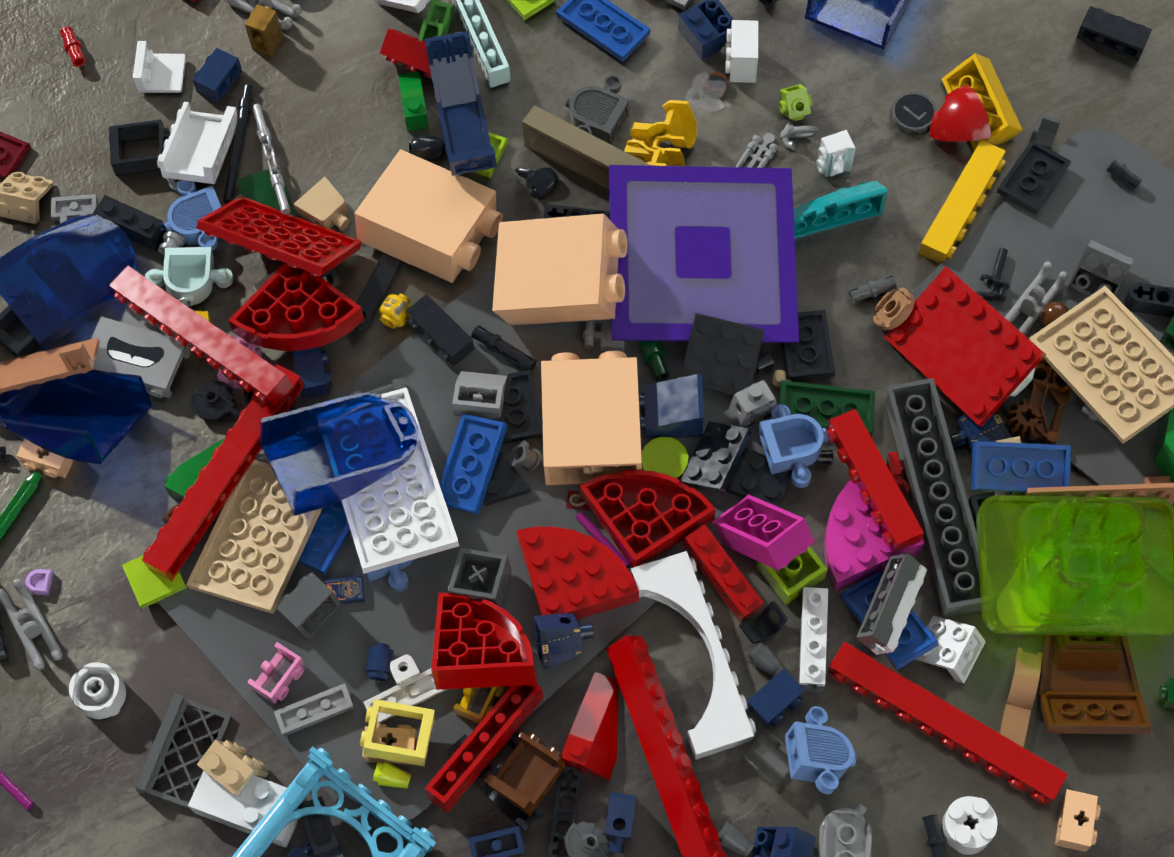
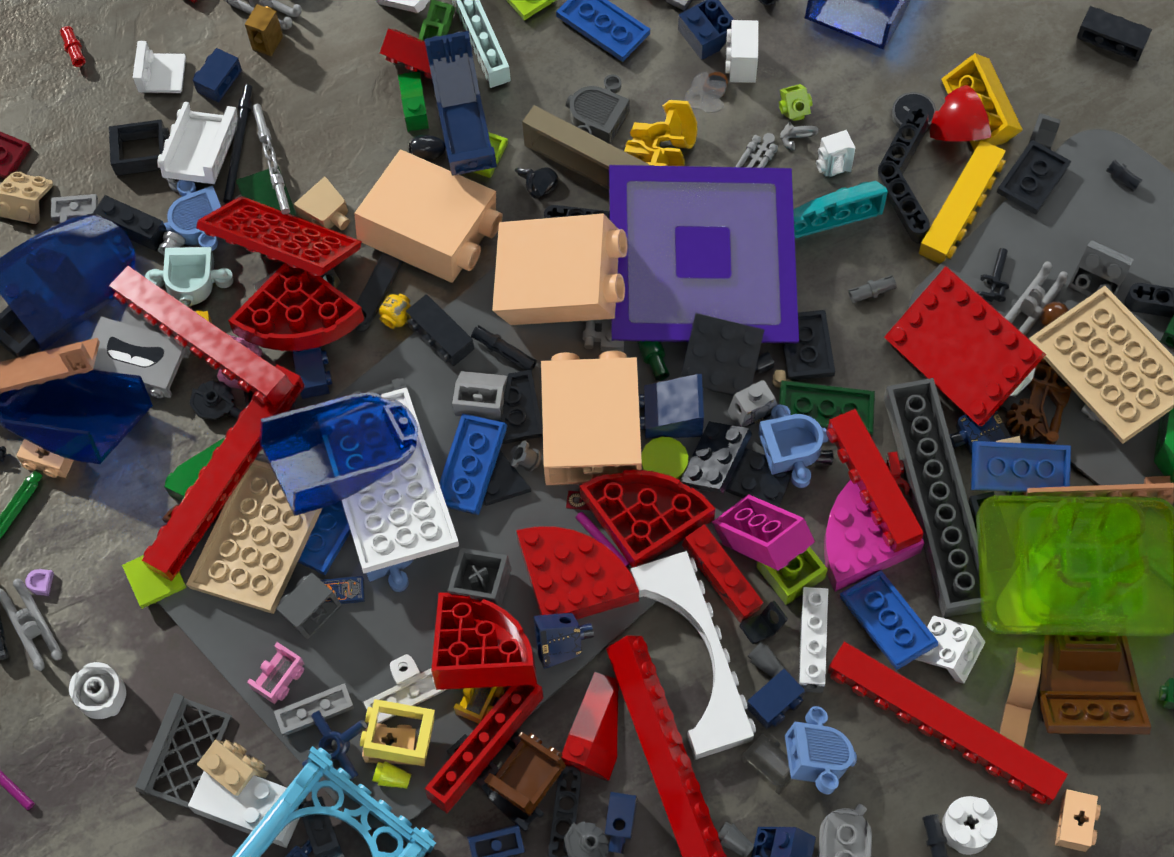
dark blue brick [366,643,394,681] -> none
dark grey piece [856,553,927,655] -> none
medium nougat tile [873,287,915,331] -> none
none -> dark blue bar [302,710,367,780]
none -> black beam [878,105,930,243]

